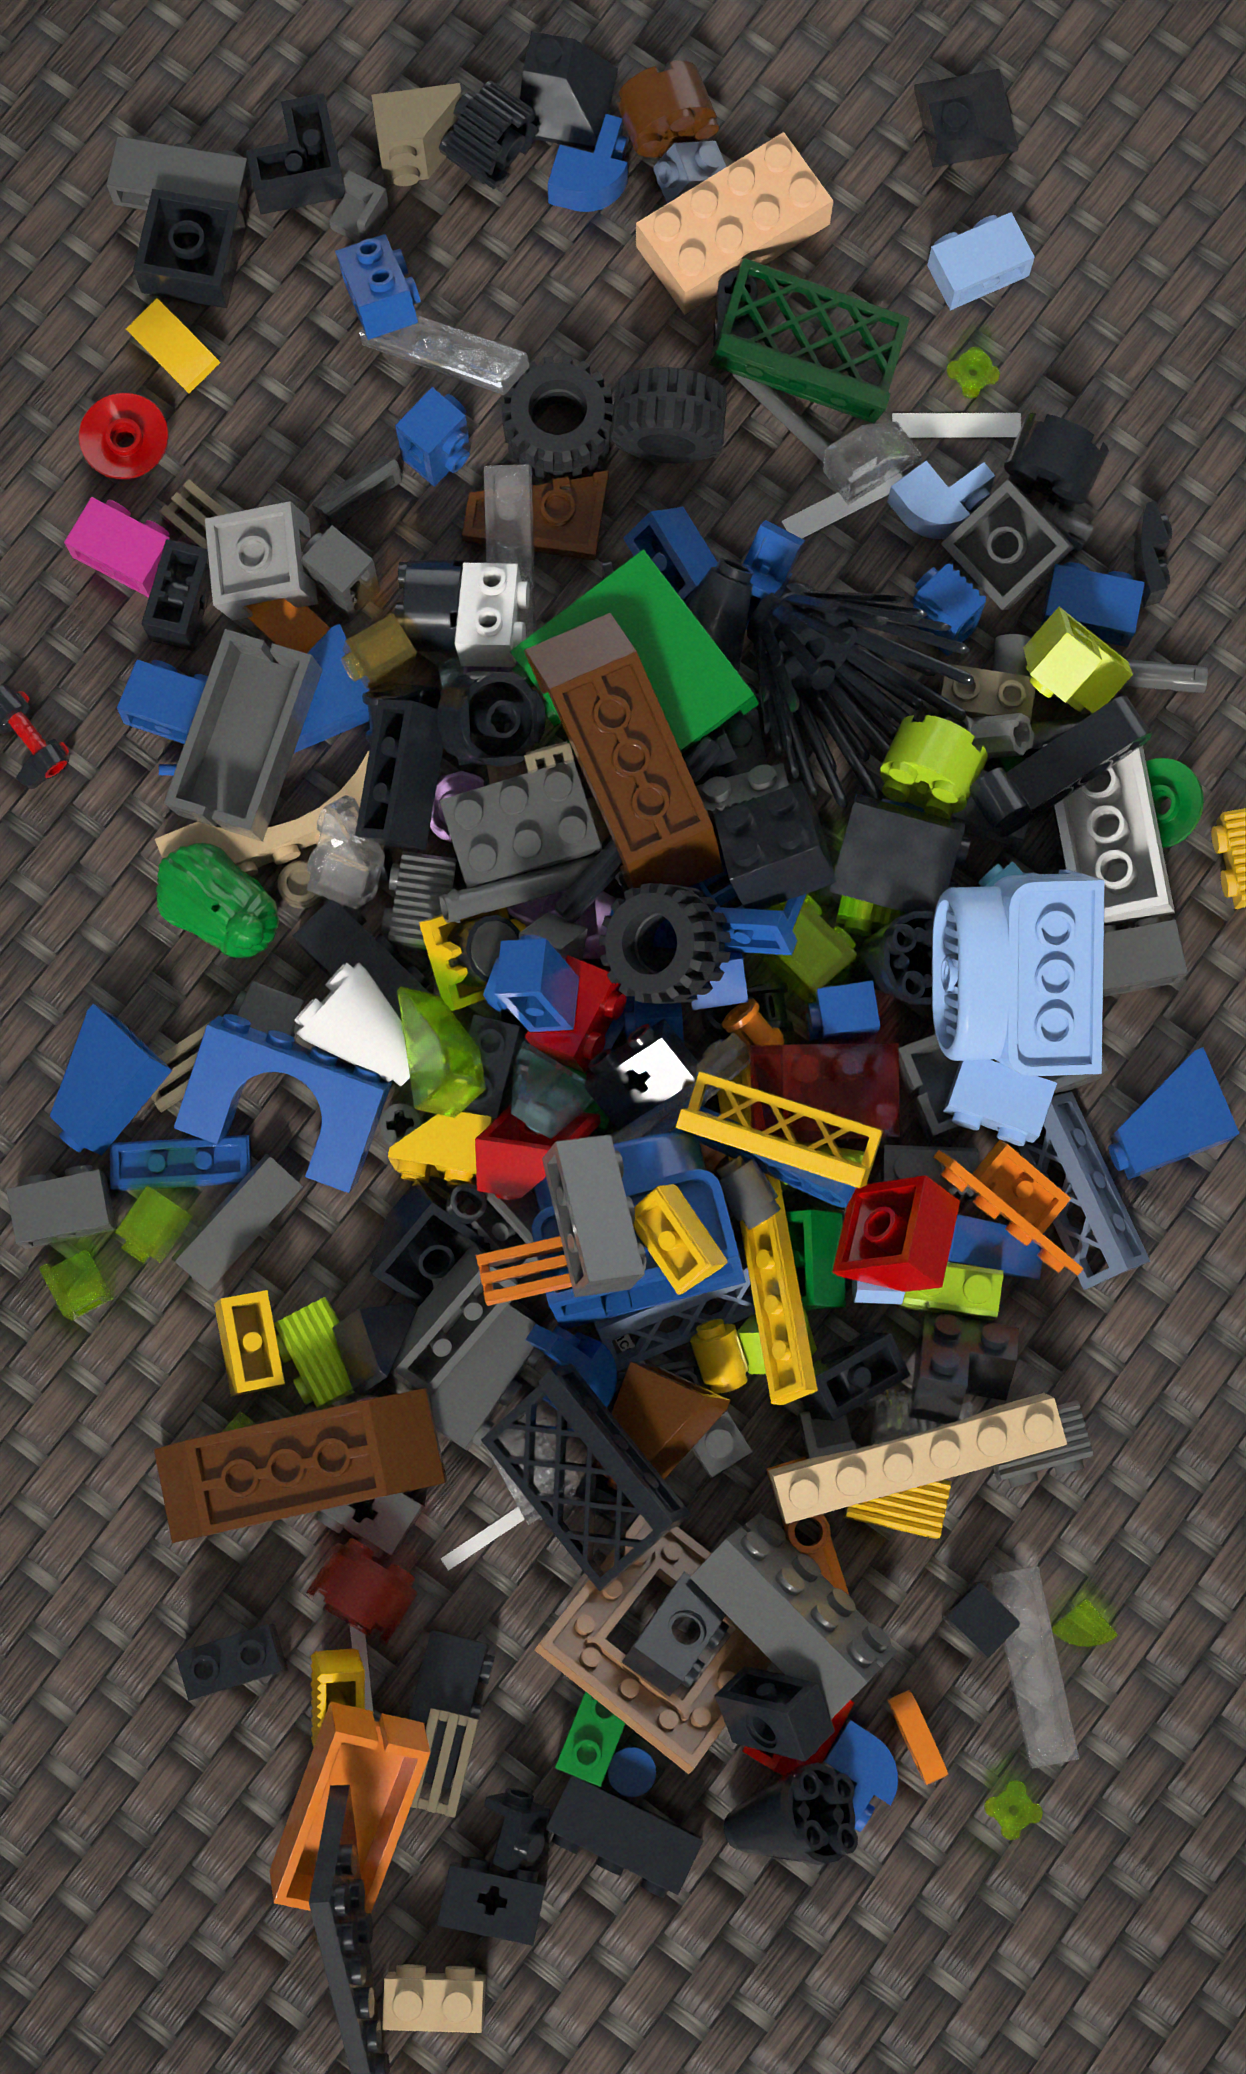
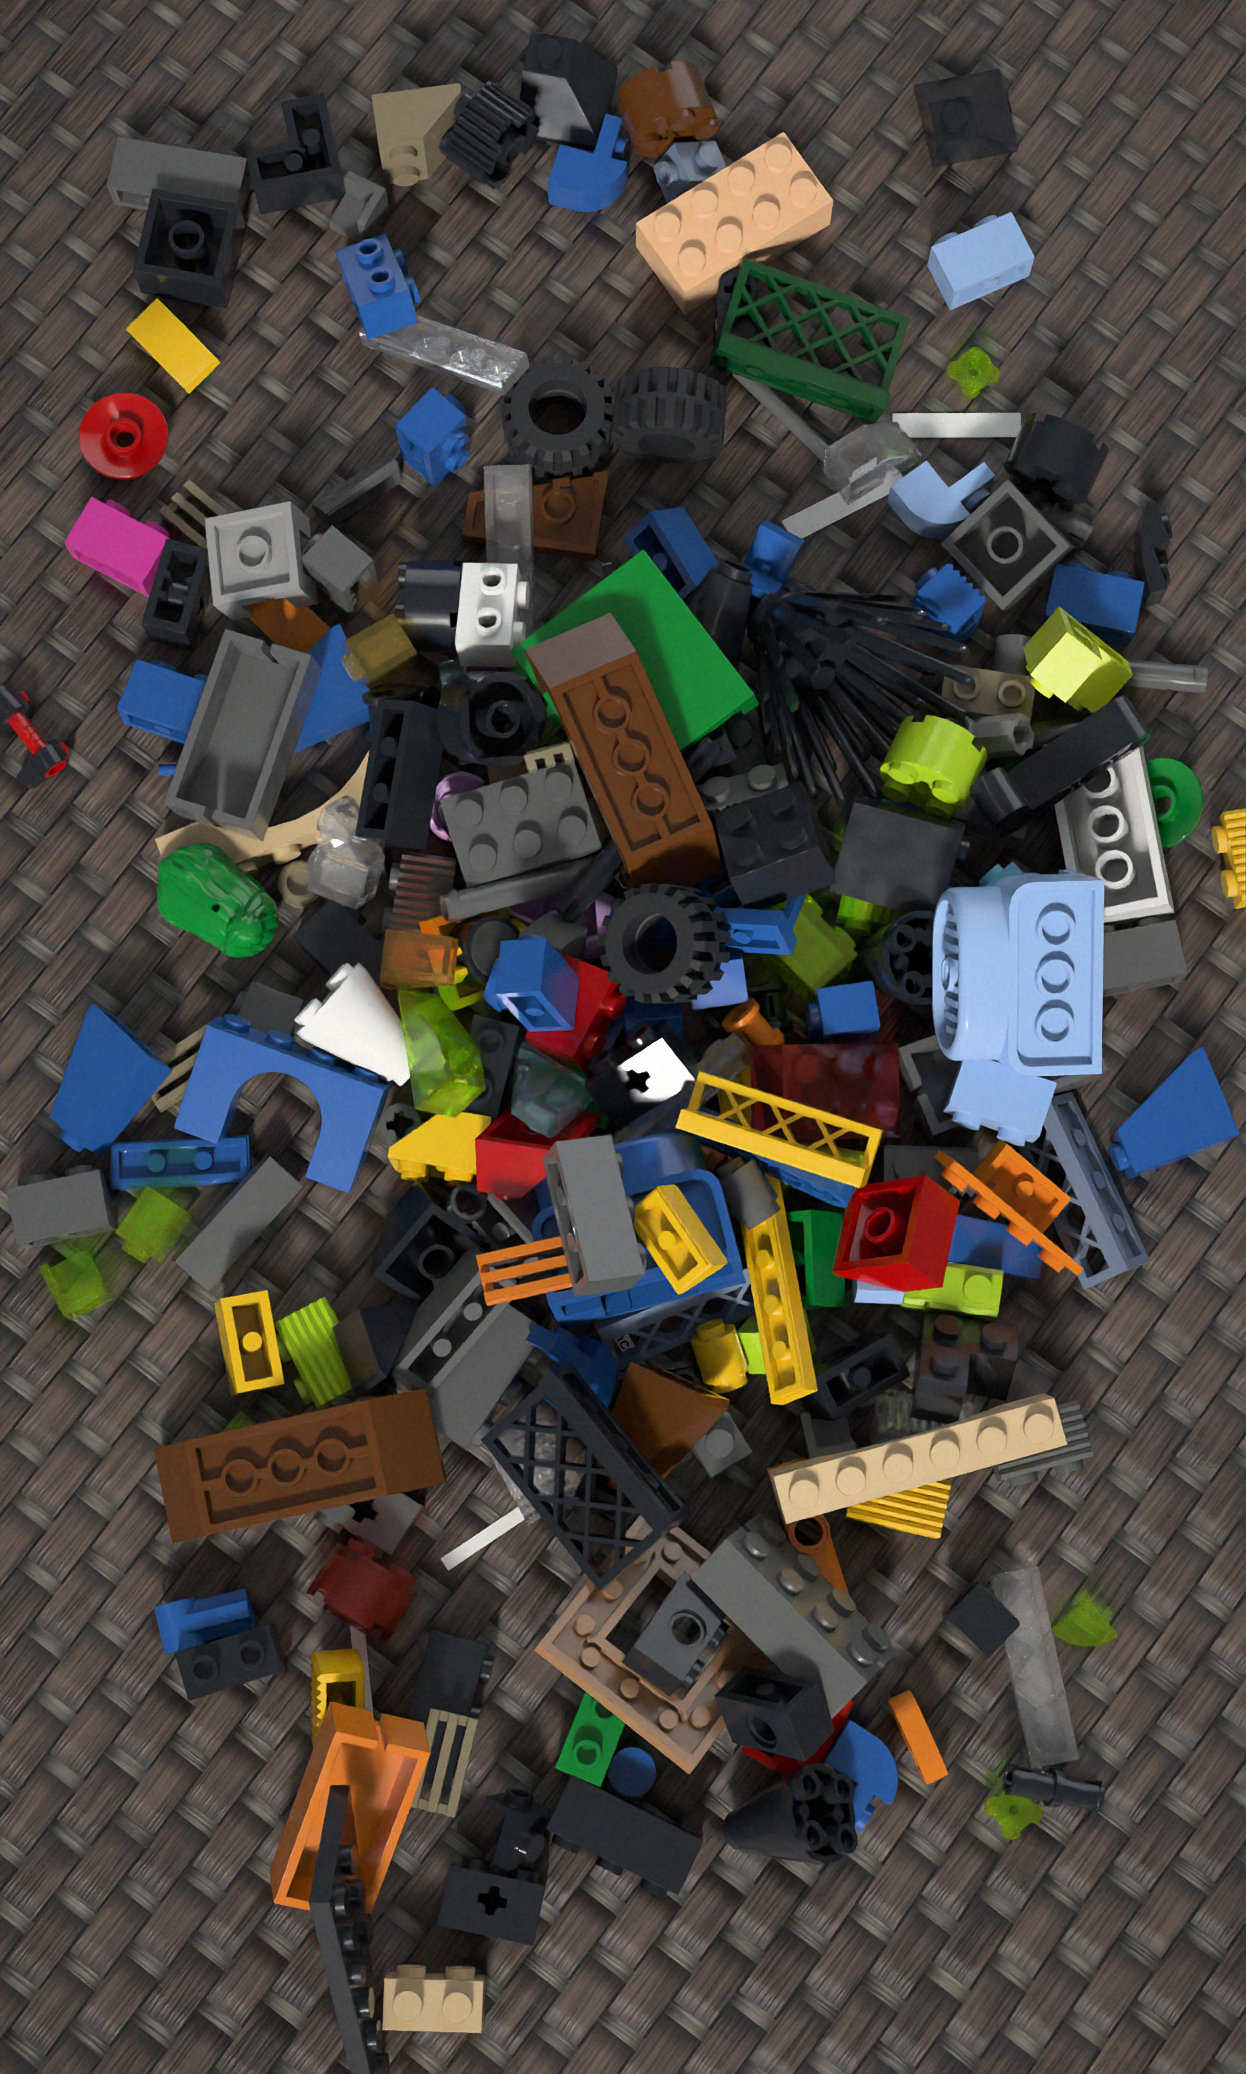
none -> blue piece [154,1588,256,1655]
none -> clear orange slope [379,929,459,990]
none -> black pin [1003,1763,1105,1812]

